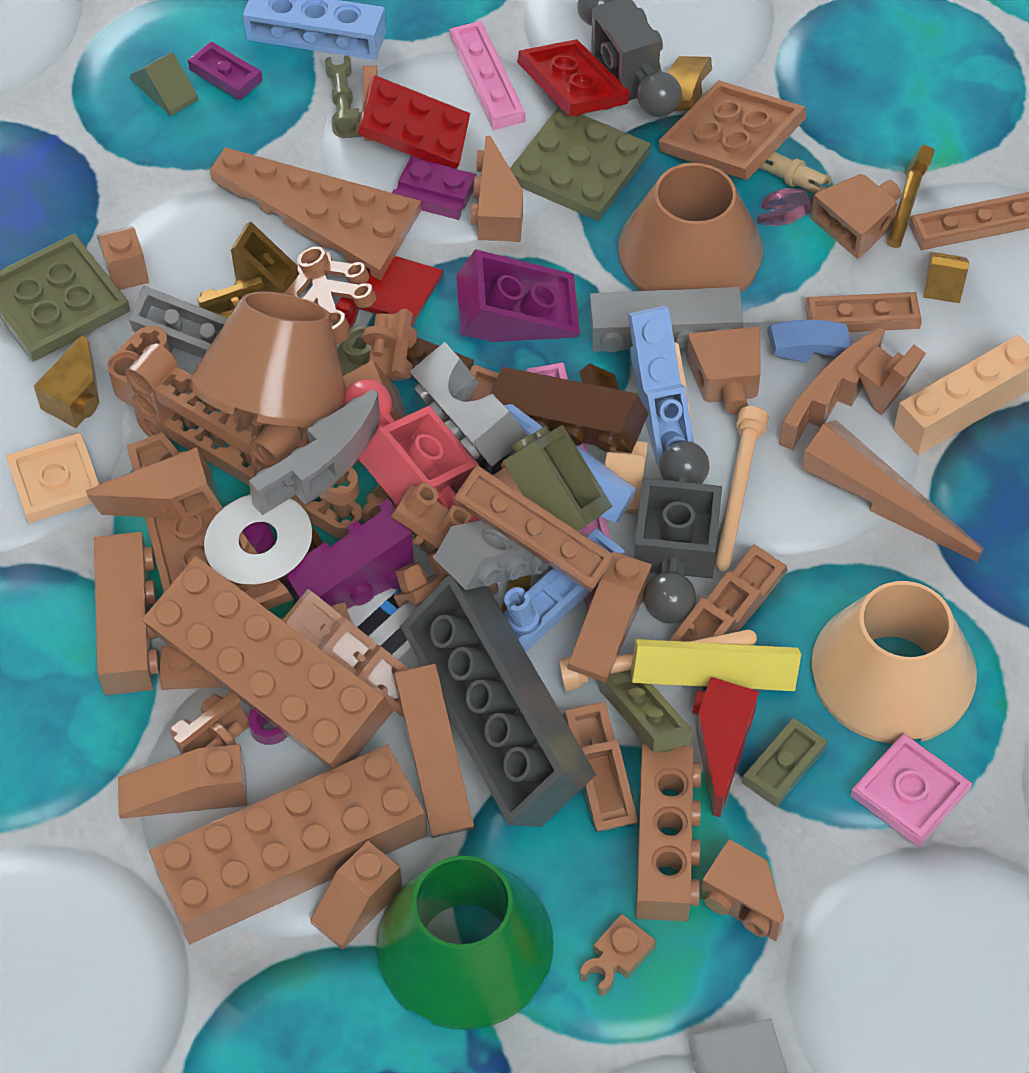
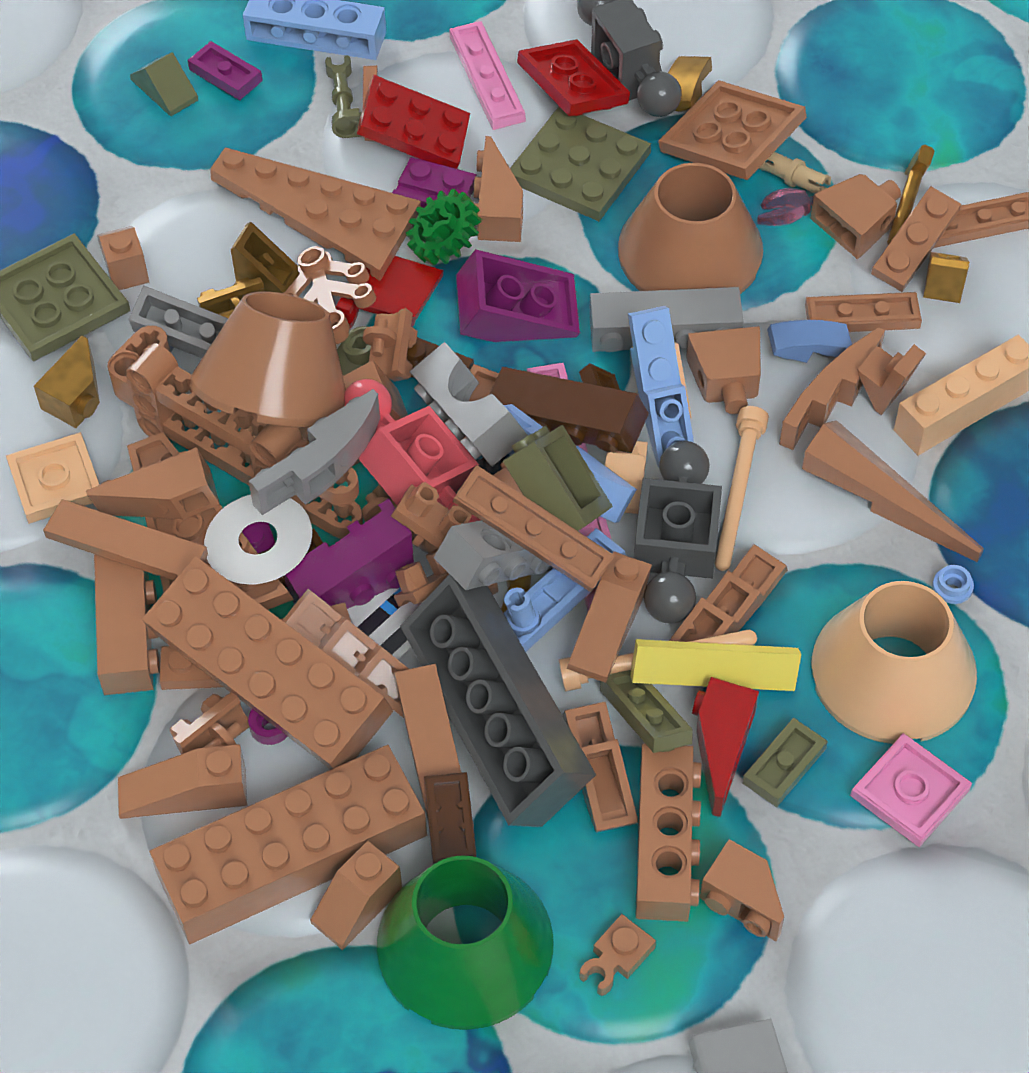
none -> nougat tile [43,499,208,581]
none -> green gear [406,189,482,266]
none -> reddish brown plate [424,772,477,864]
none -> nougat plate [871,186,961,292]
none -> light blue plate [932,565,974,604]

